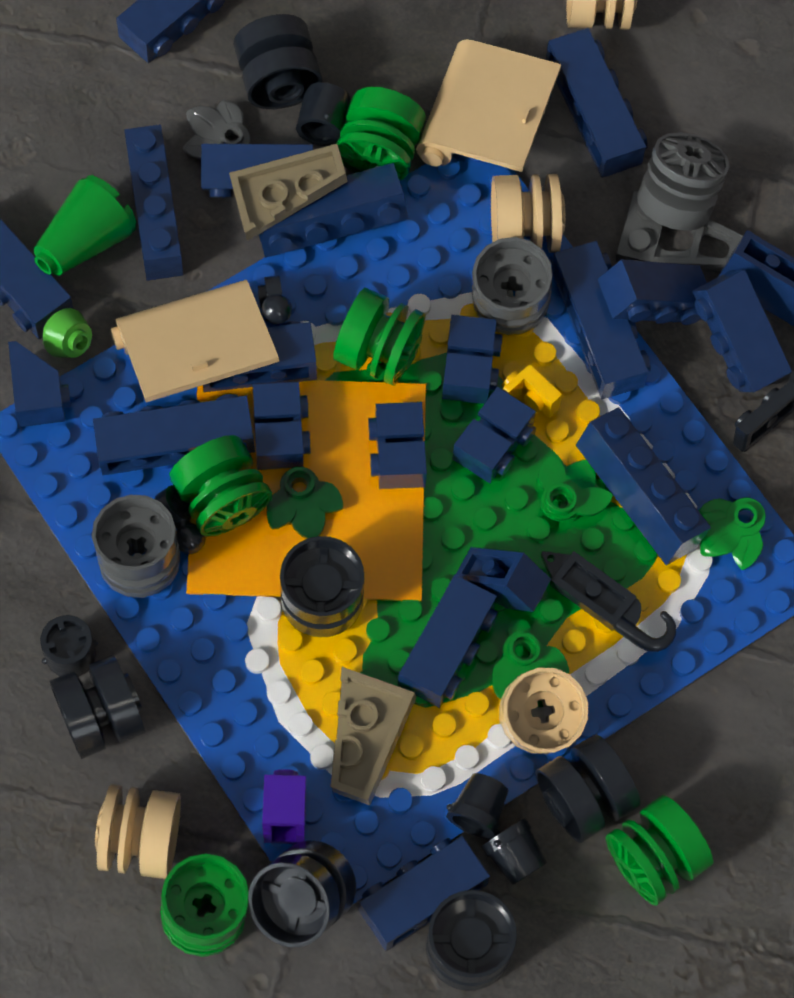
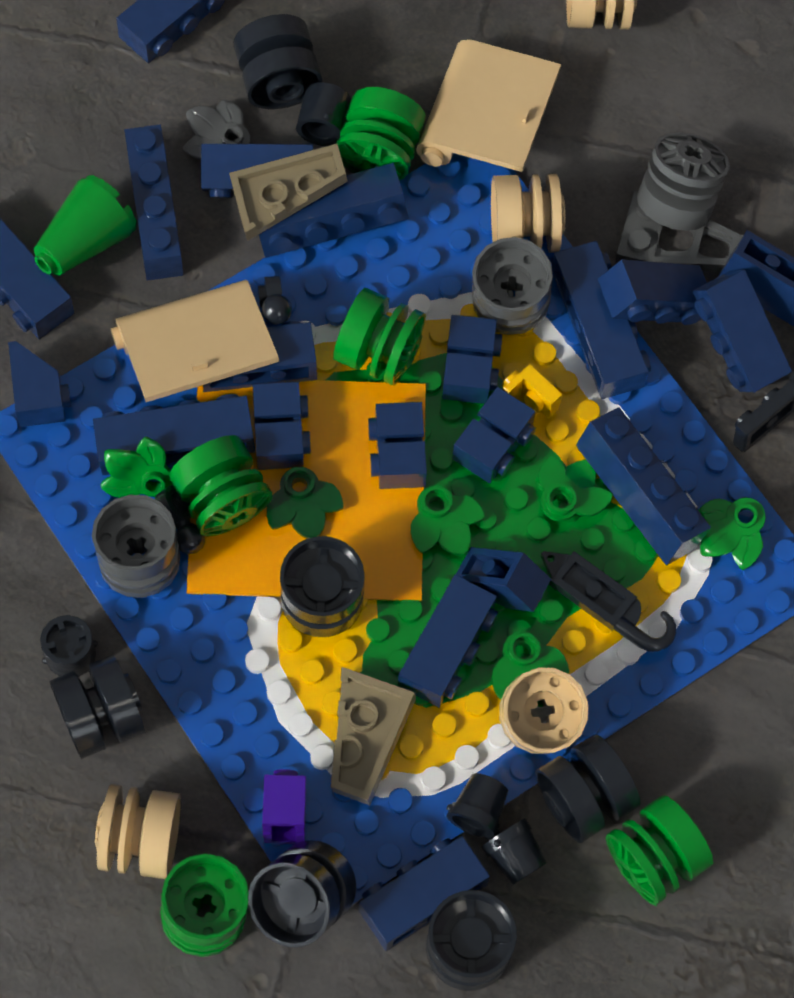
bright green cone [43,308,92,358] -> none
dark blue brick [546,28,648,178] -> none
none -> green plate [101,436,173,498]
none -> green plate [411,486,485,555]

